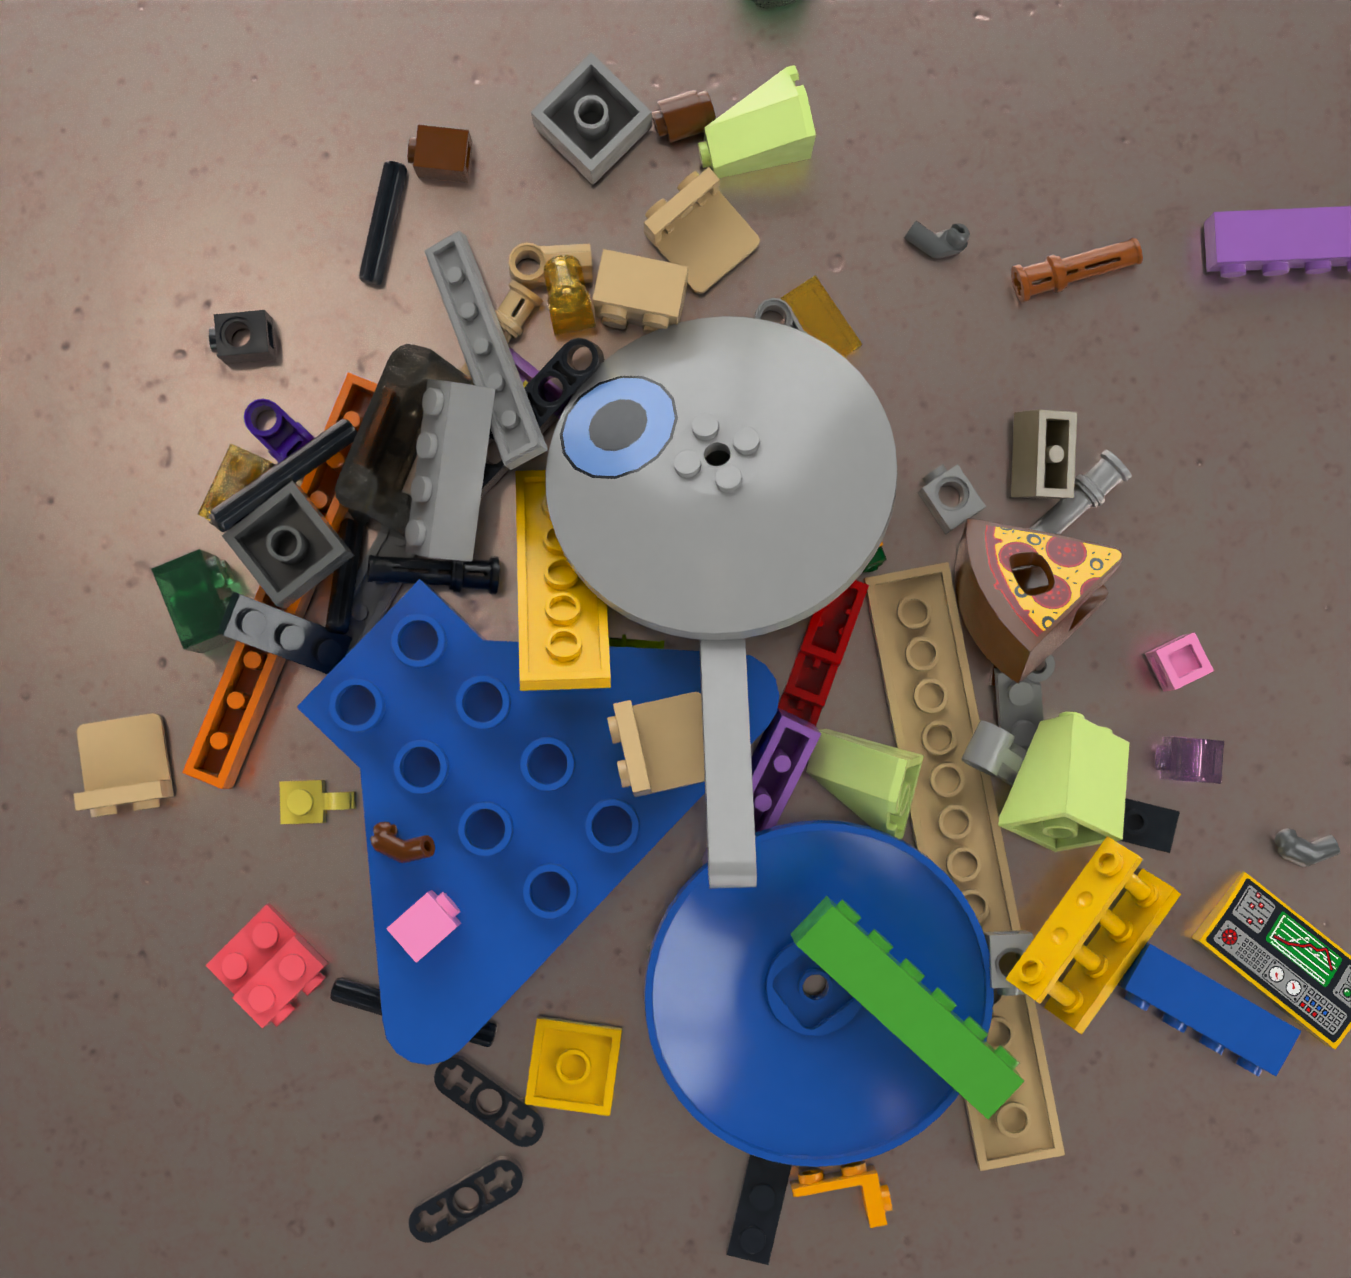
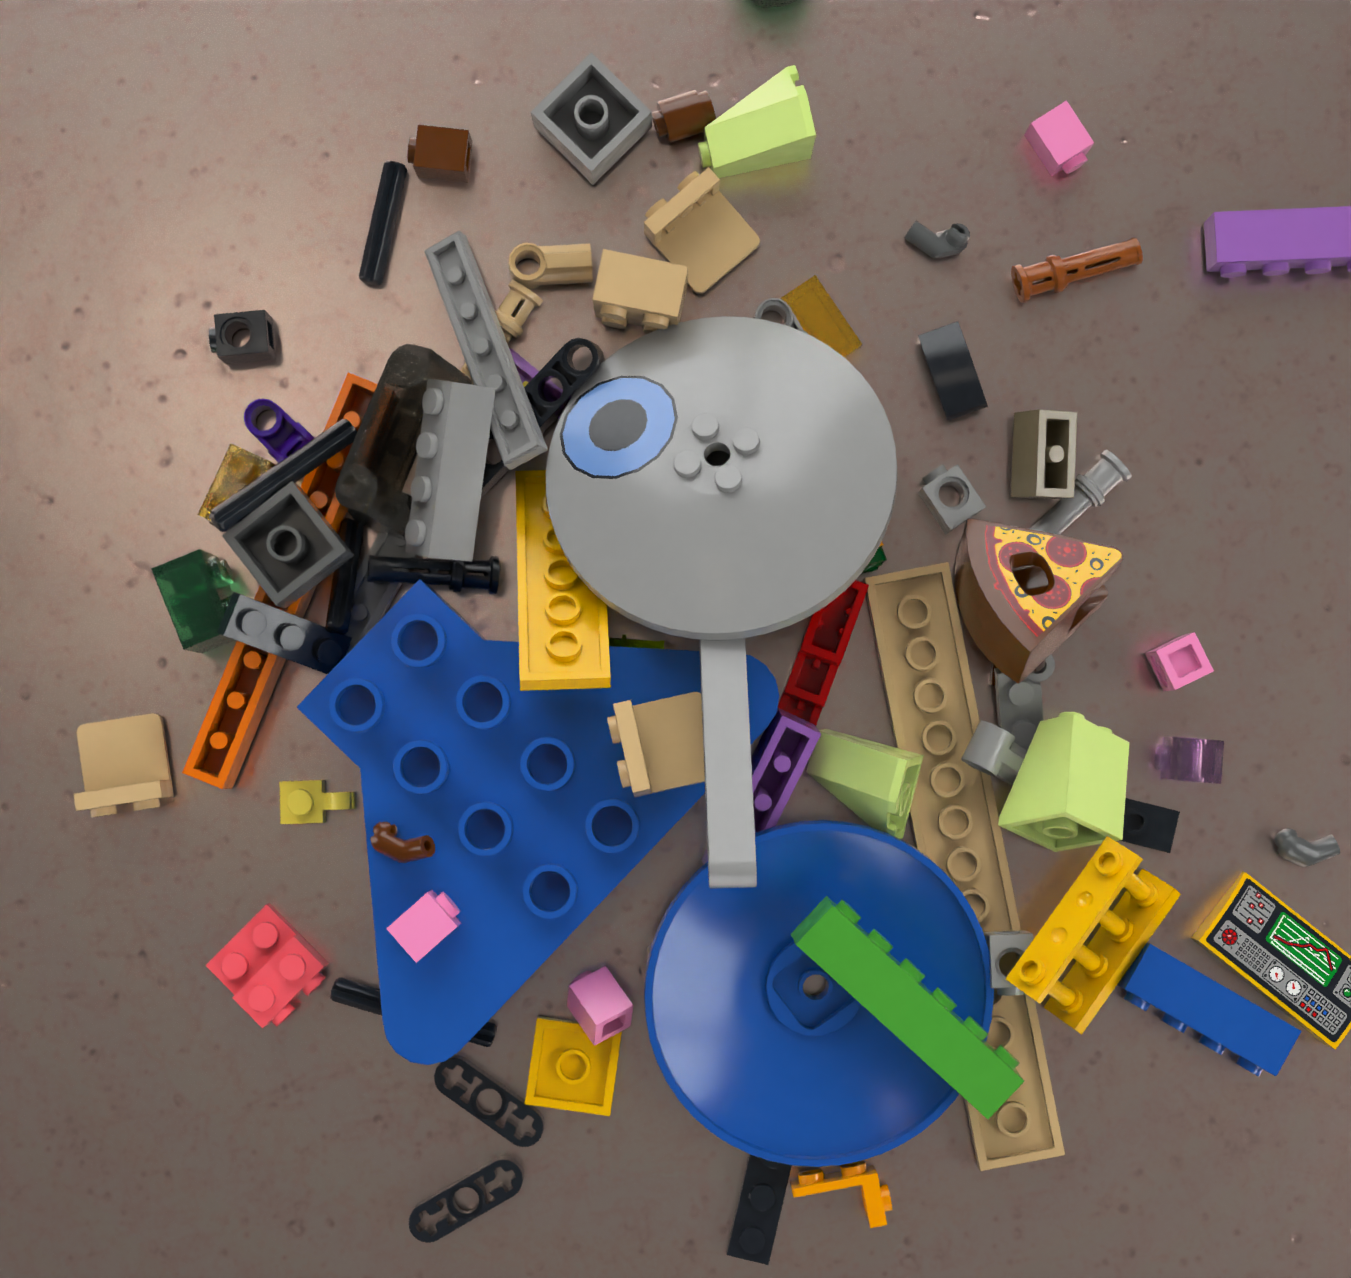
clear yellow piece [543,255,596,336] -> none
none -> bright pink brick [567,966,633,1046]
none -> black slope [918,321,988,421]
none -> bright pink brick [1024,100,1094,176]

